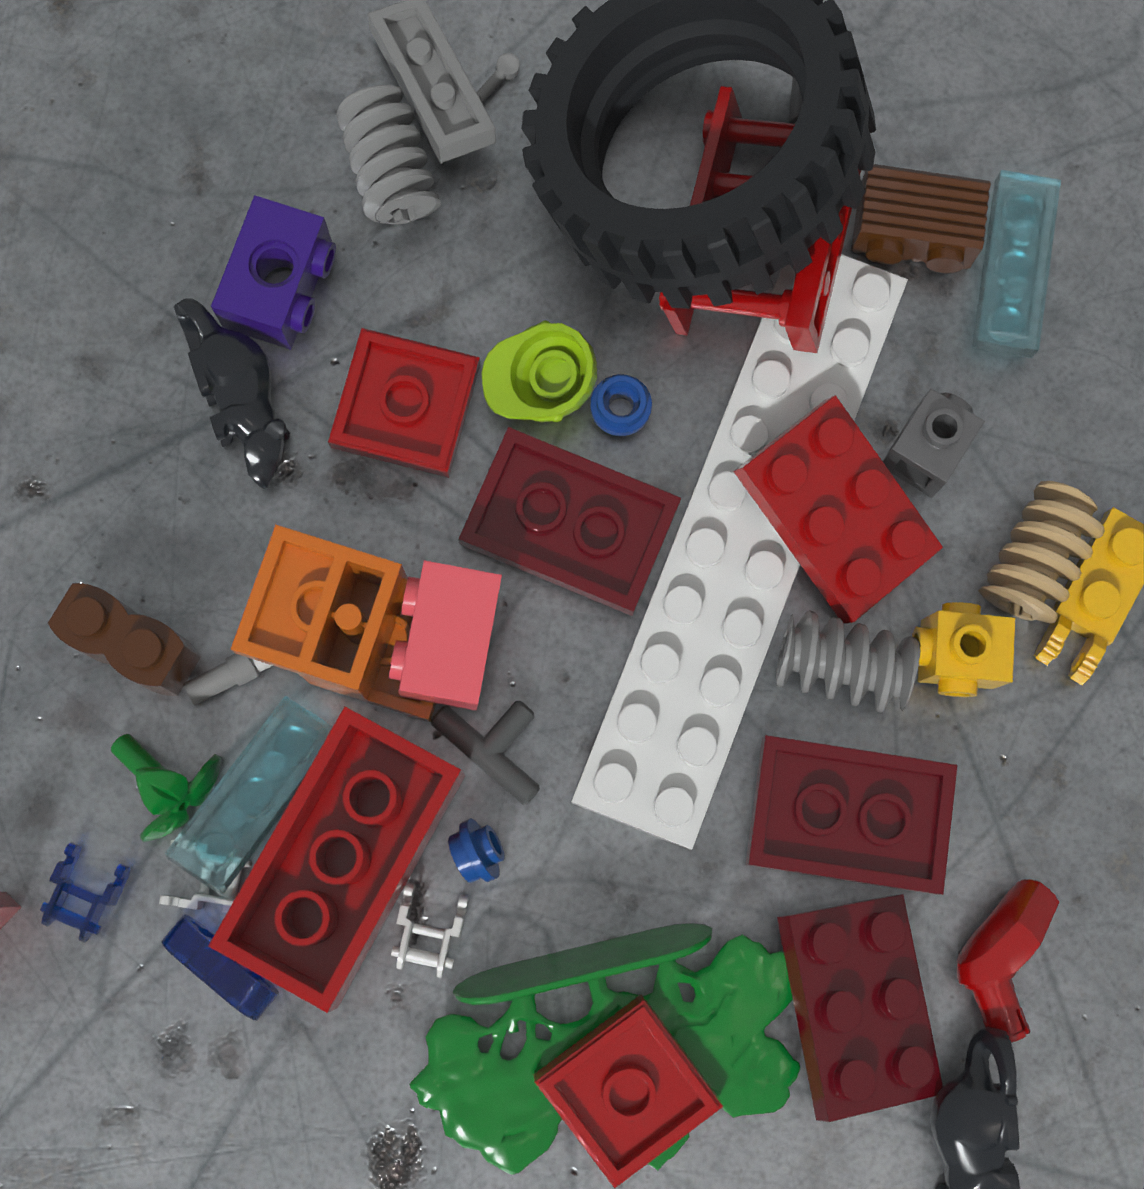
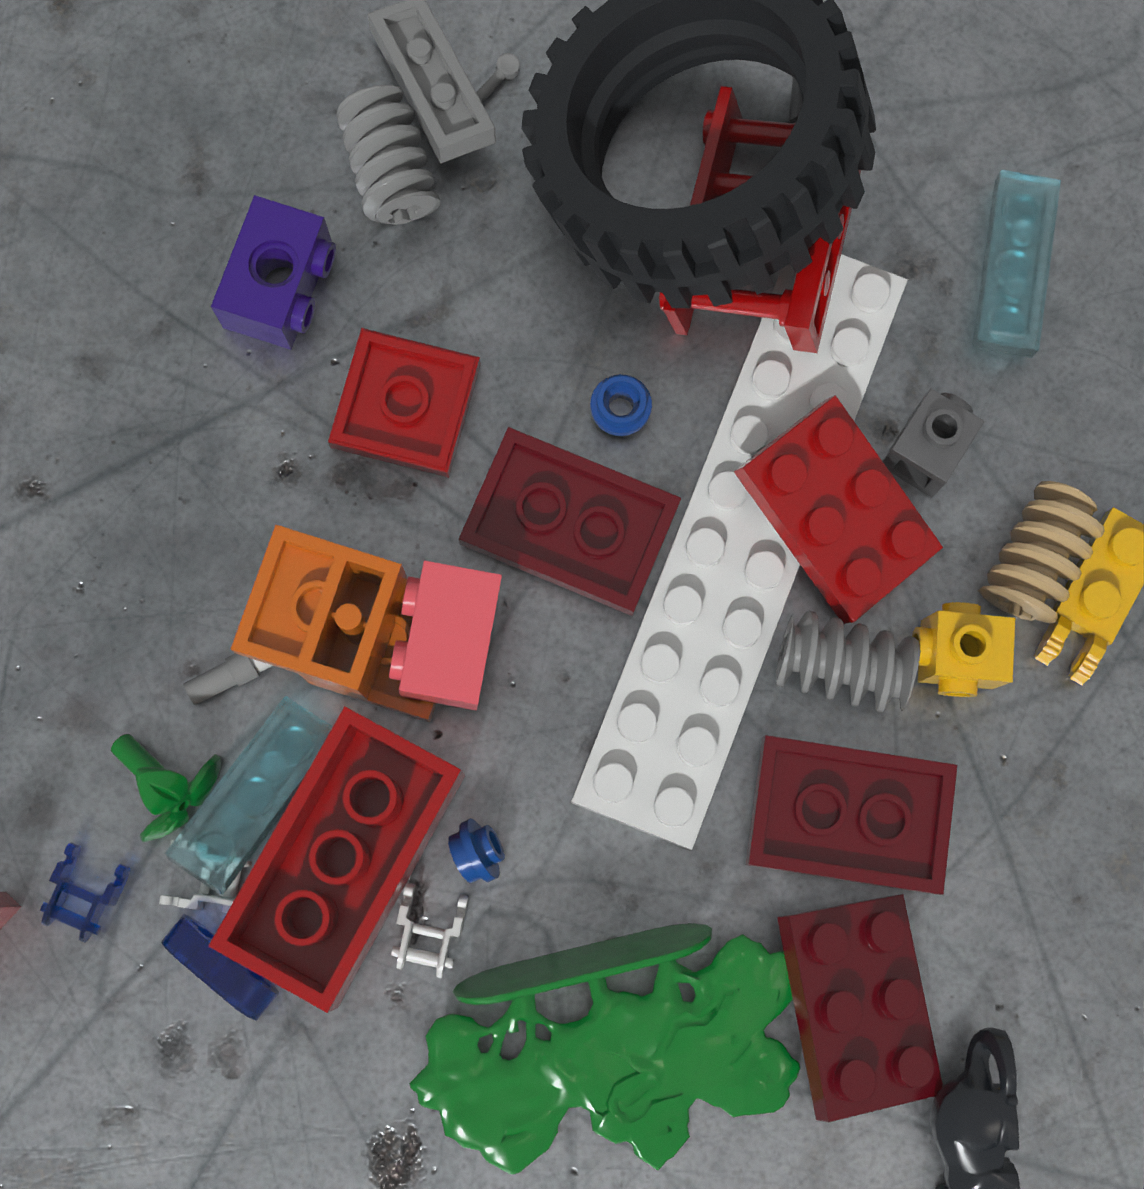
reddish brown brick [48,583,201,696] -> none
black animal [174,298,290,489] -> none
dark grey piece [431,701,540,805] -> none
lime hat [481,320,597,423] -> none
red tile [534,994,723,1188] -> none
reddish brown brick [851,164,991,273] -> none
red arm [956,879,1059,1043] -> none

